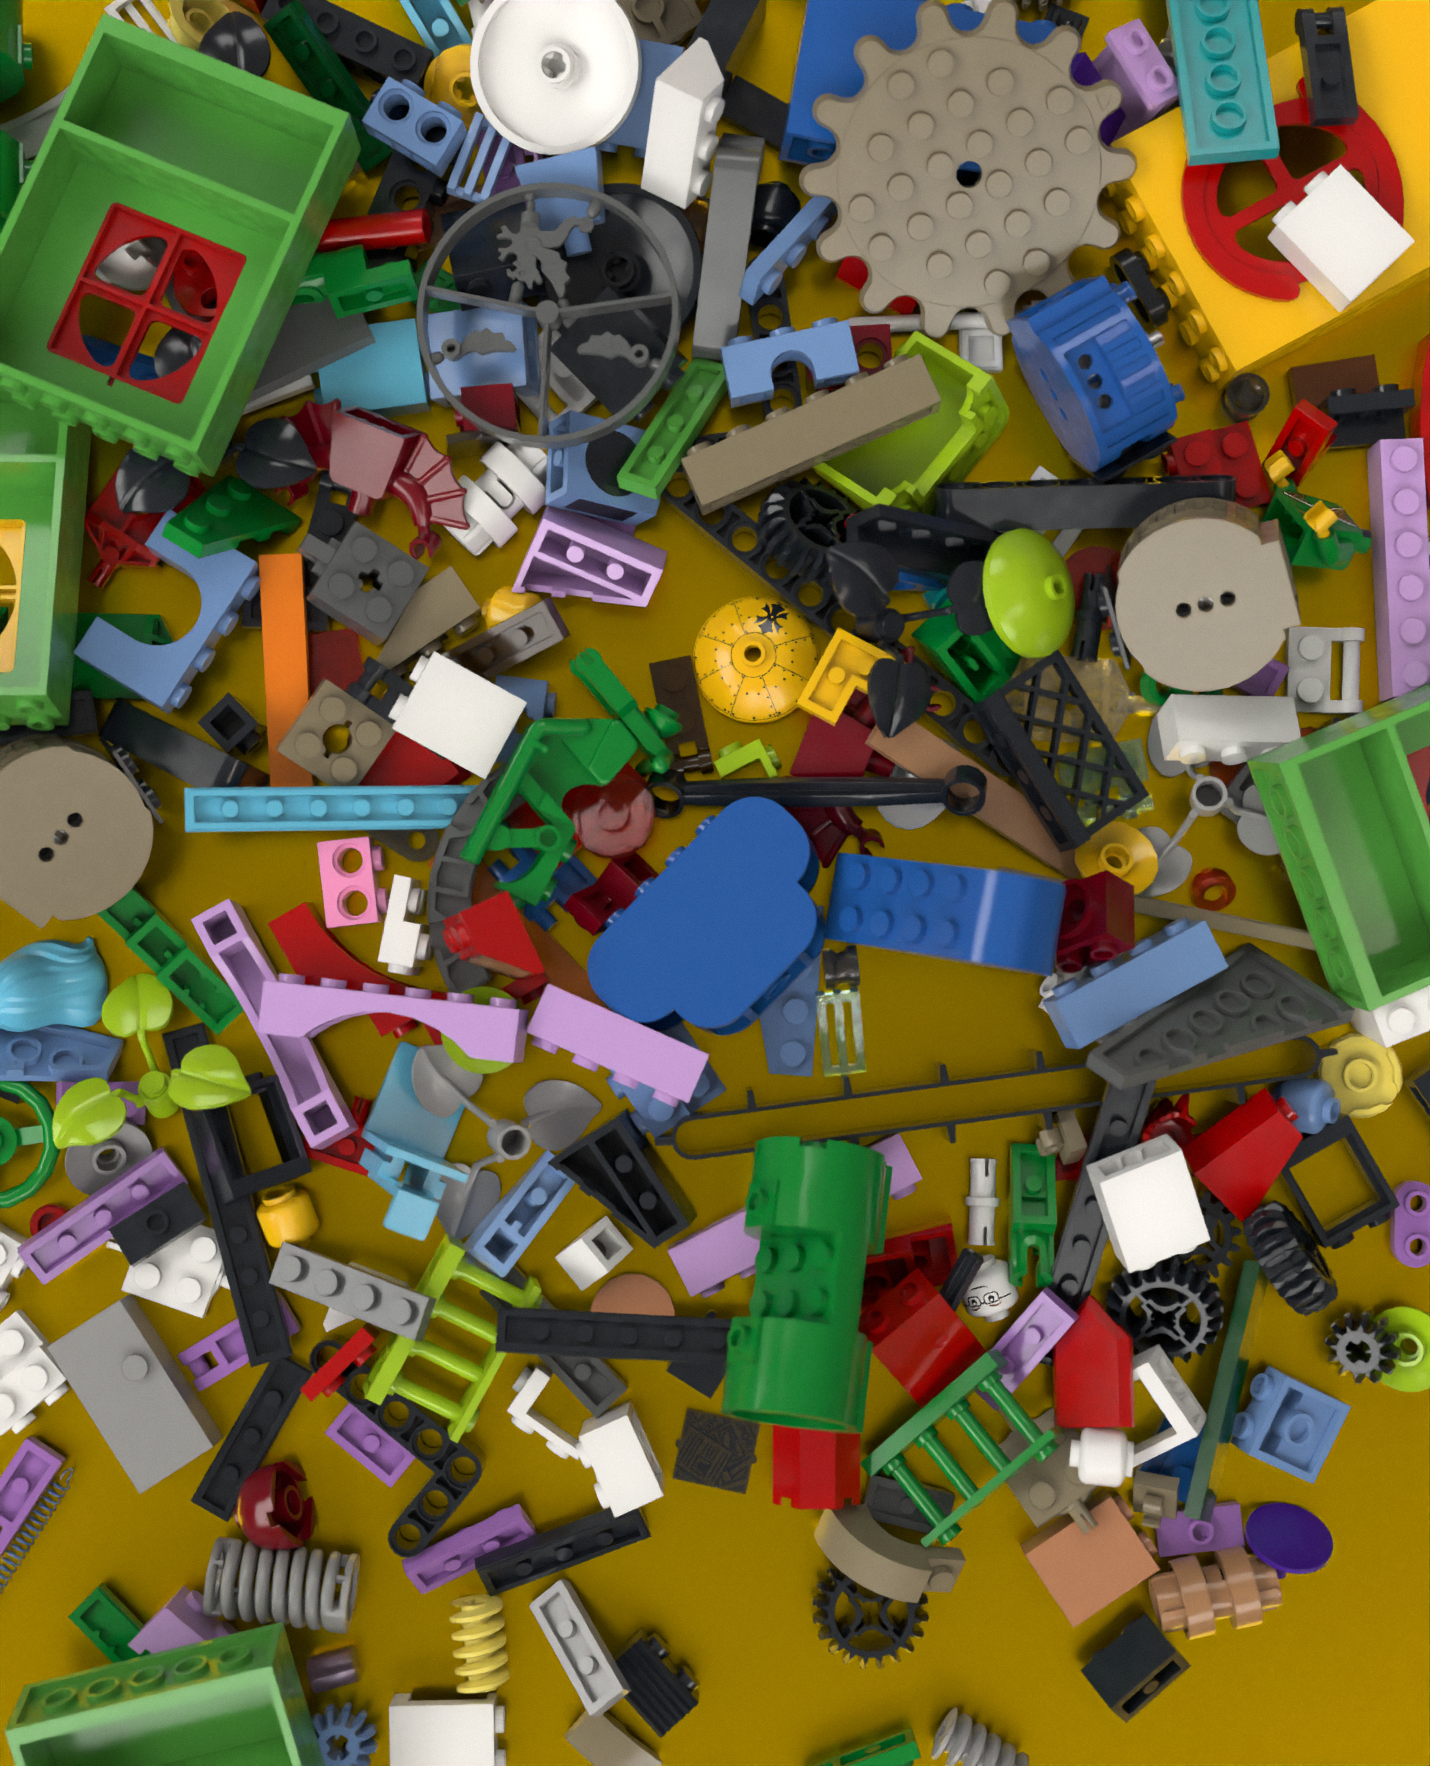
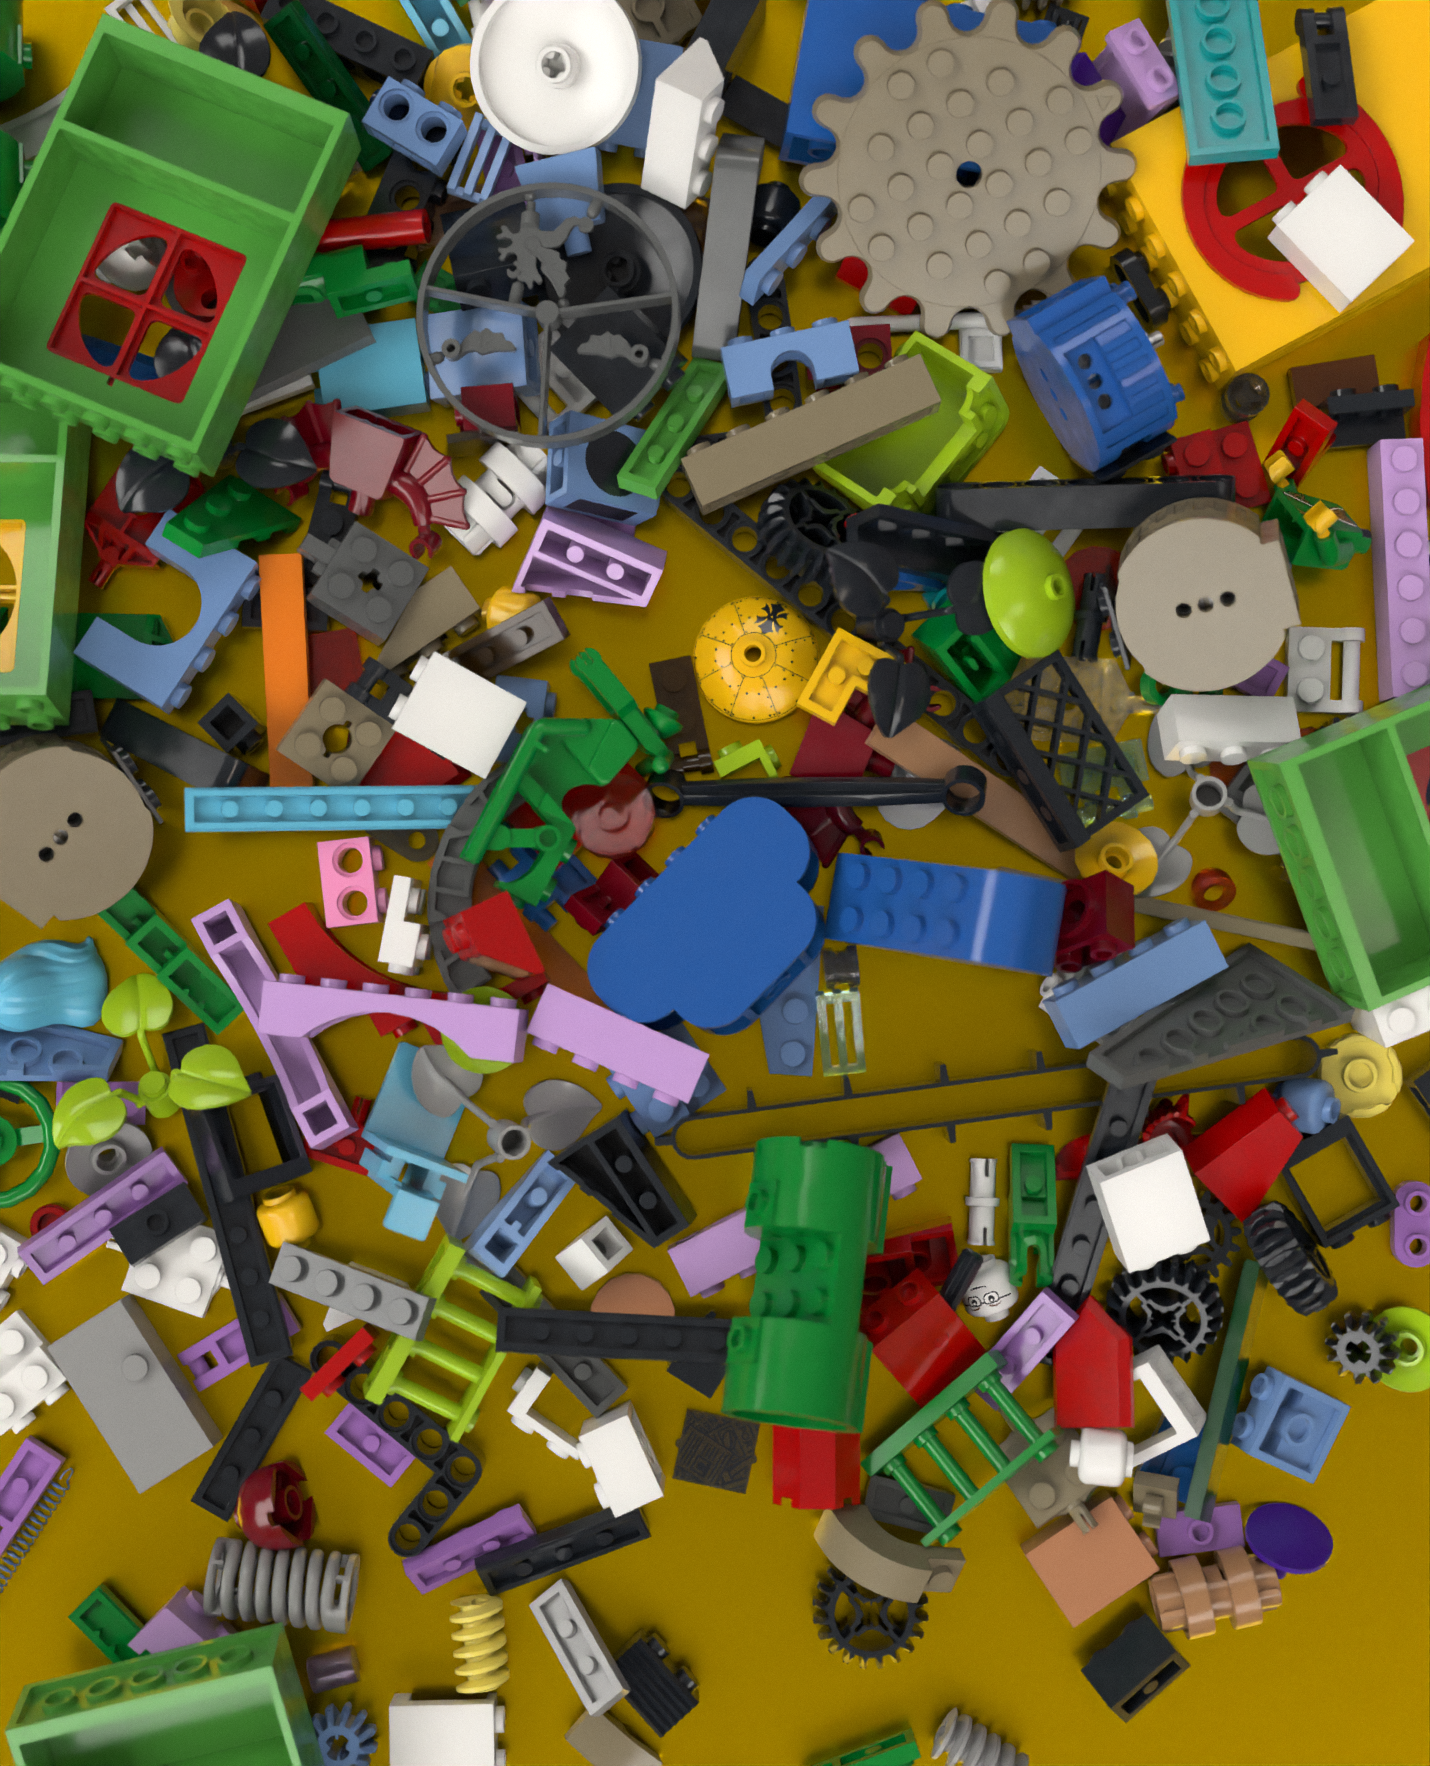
dark tan tile [1035,1109,1088,1166] -> none

